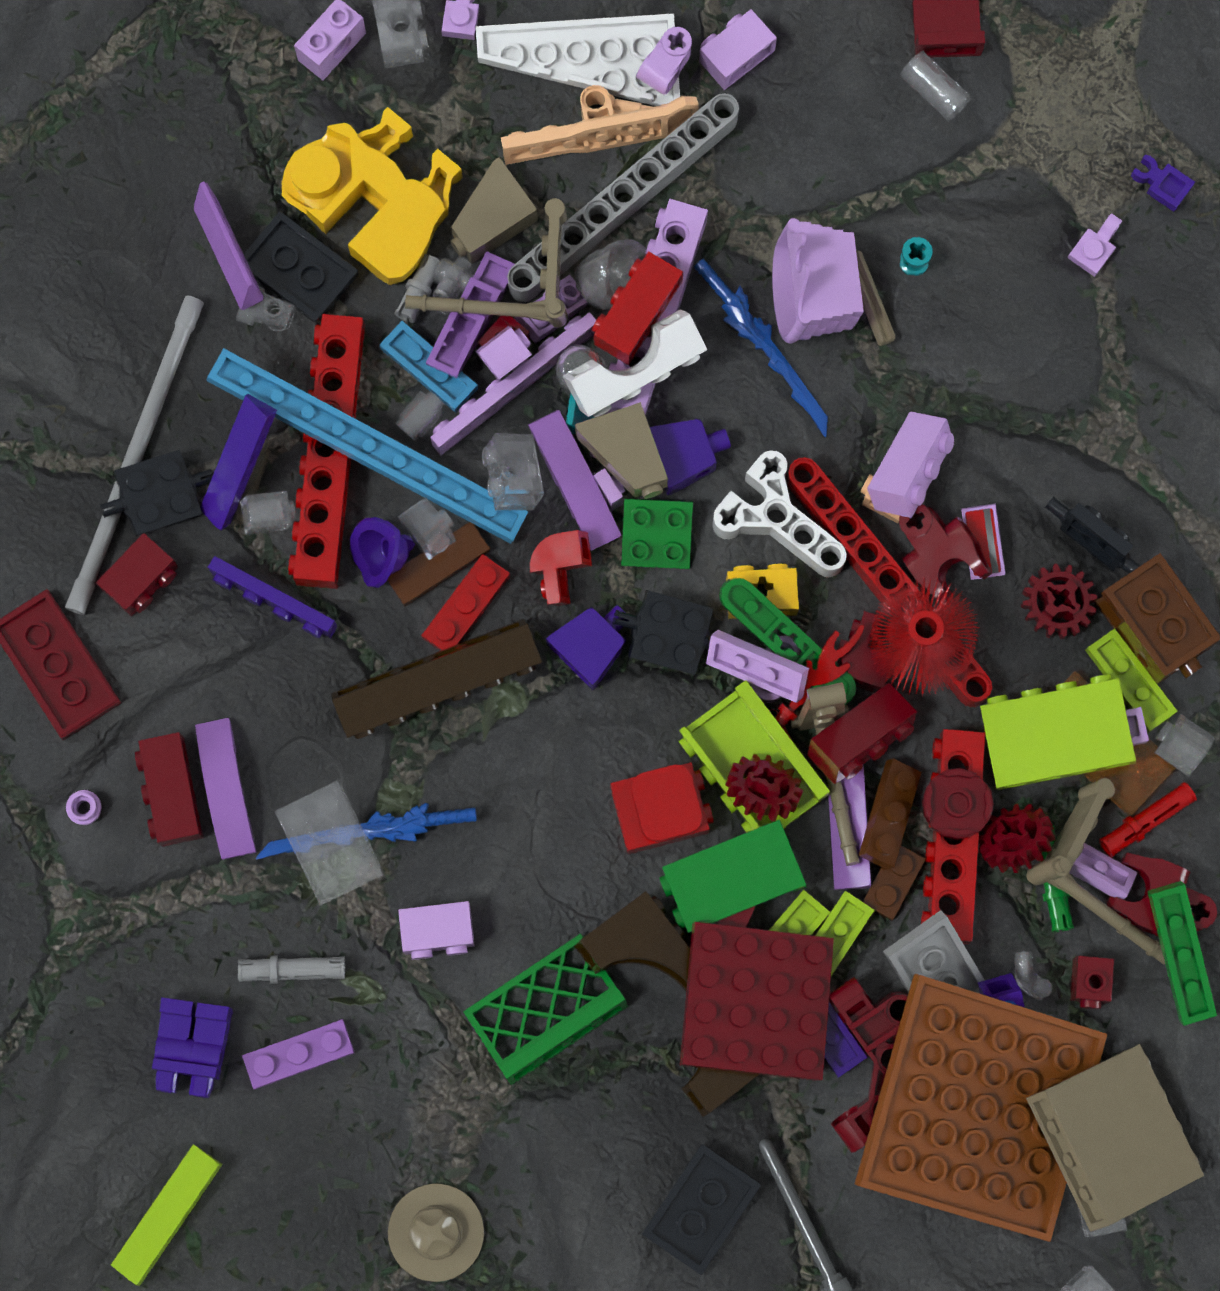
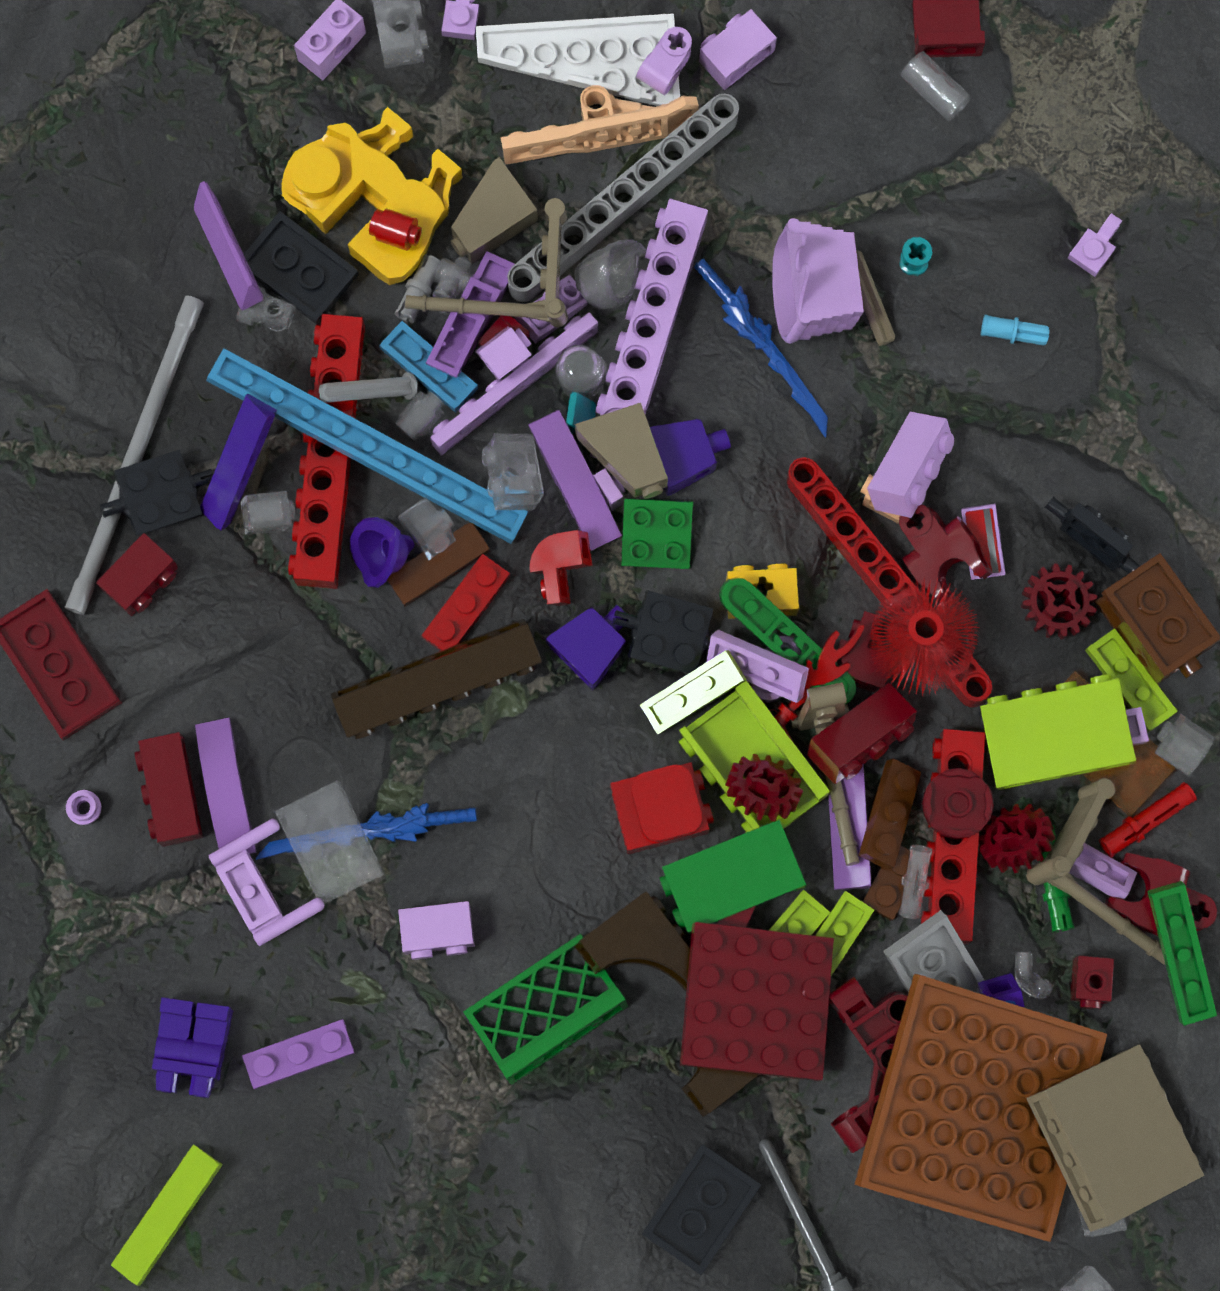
dark purple plate [208,556,337,639] -> none
light grey pin [238,955,345,984] -> none
dark tan hat [388,1184,484,1282] -> none
white arch [563,309,707,417] -> none
red brick [592,251,683,365] -> none
white beam [712,450,847,577] -> none
dark purple plate [824,1003,867,1078] -> none
dark purple plate [1131,155,1195,212] -> none
none -> lavender plate [208,818,324,946]
none -> light grey axle [319,372,417,403]
none -> red brick [369,208,422,251]
none -> plate [640,650,747,734]
none -> clear pin [899,845,932,919]
none -> medium azure axle [981,314,1050,346]

